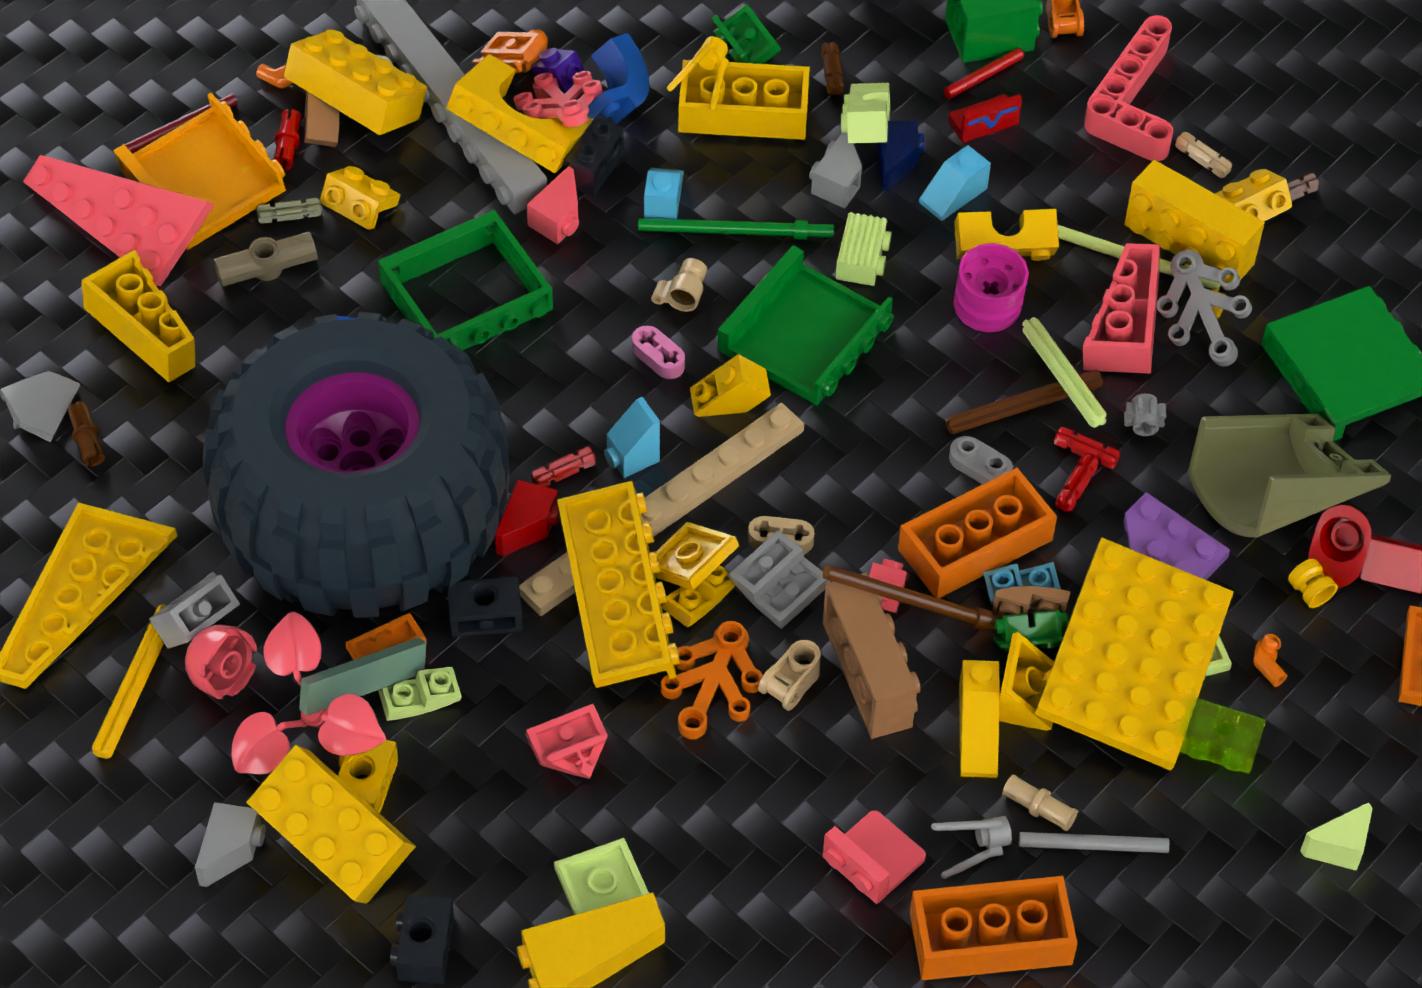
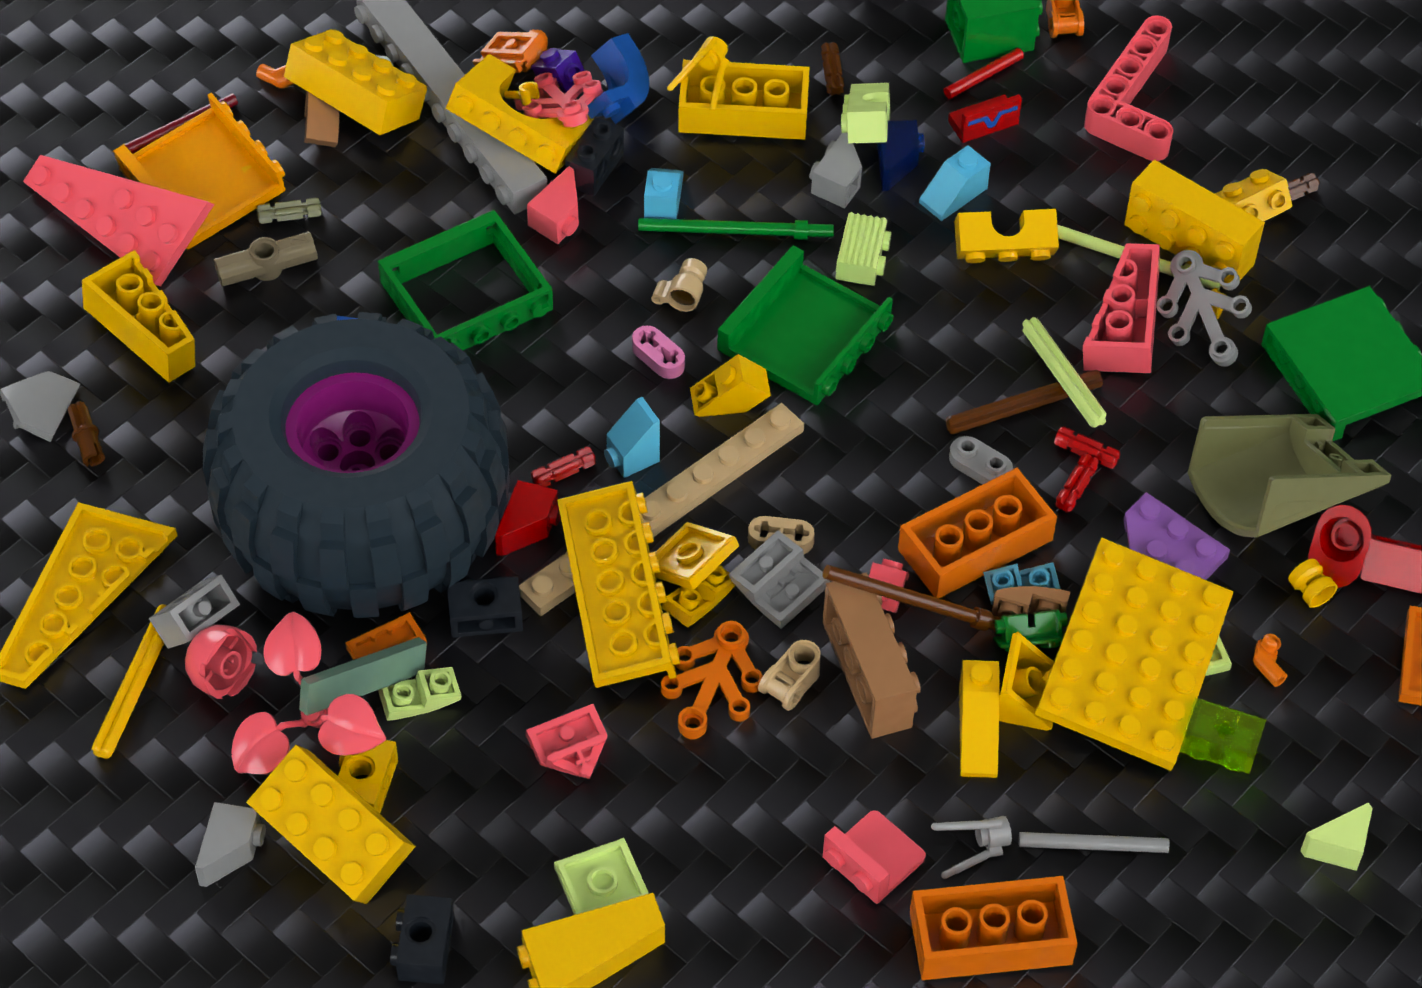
red pin [272,109,302,170] -> none
yellow bracket [320,166,401,230] -> none
green bracket [711,4,782,64] -> none
dark pink wheel [953,243,1029,333] -> none
tan pin [1002,775,1078,831] -> none
light grey gear [1124,393,1167,436] -> none
tan axle [1175,132,1232,178] -> none
none -> yellow hand [504,82,540,106]

